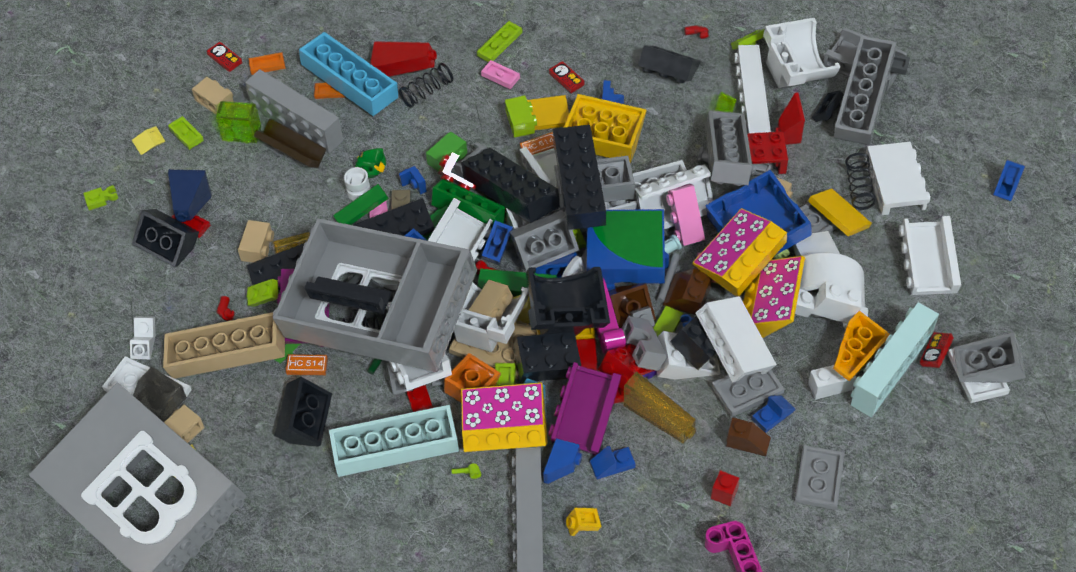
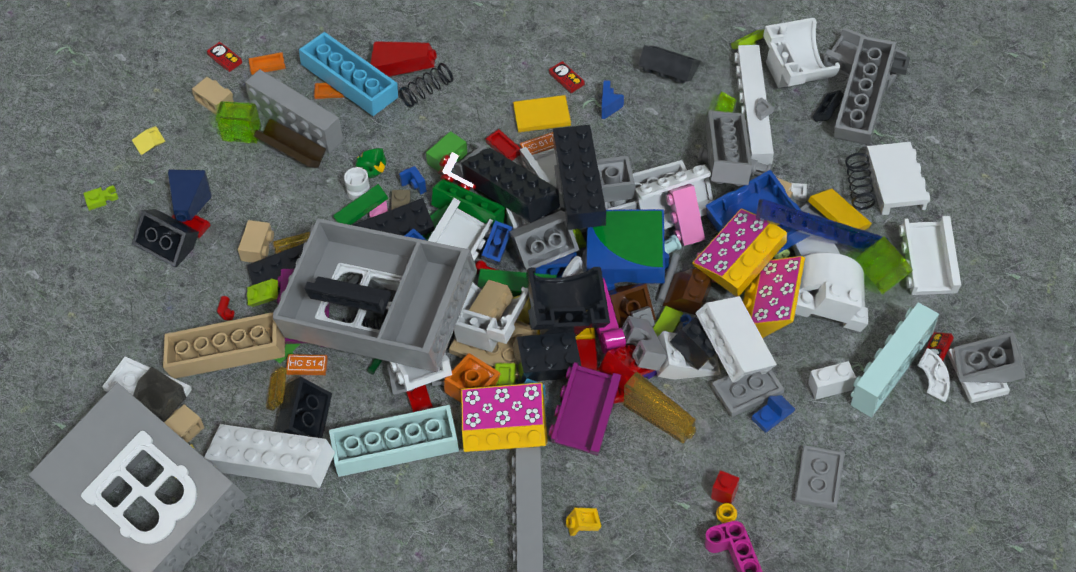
white slope [130,316,156,360] -> none
lime plate [168,116,204,150] -> none
lime hand [452,463,481,479] -> none
lime plate [477,21,522,62] -> none
bright pink plate [481,60,520,90] -> none
lime brick [505,95,537,138] -> none
blue slope [543,438,582,484] -> none
yellow slope [564,94,647,163] -> none
blue slope [590,446,636,479] -> none
red arm [684,25,709,39] -> none
reddish brown slope [726,417,771,457] -> none
red bracket [747,132,788,174] -> none
red slope [774,92,805,145] -> none
light orange wedge [833,311,890,381] -> none
blue slope [993,160,1025,201] -> none
none -> white brick [204,424,335,488]
none -> clear yellow tile [266,367,287,411]
none -> red tile [485,129,521,160]
none -> yellow plate [716,503,737,524]
none -> light grey tile [756,97,774,121]
none -> clear blue plate [756,199,888,257]
none -> white tile [791,183,807,202]
none -> clear neon green brick [854,236,913,295]
none -> white tile [918,348,950,402]

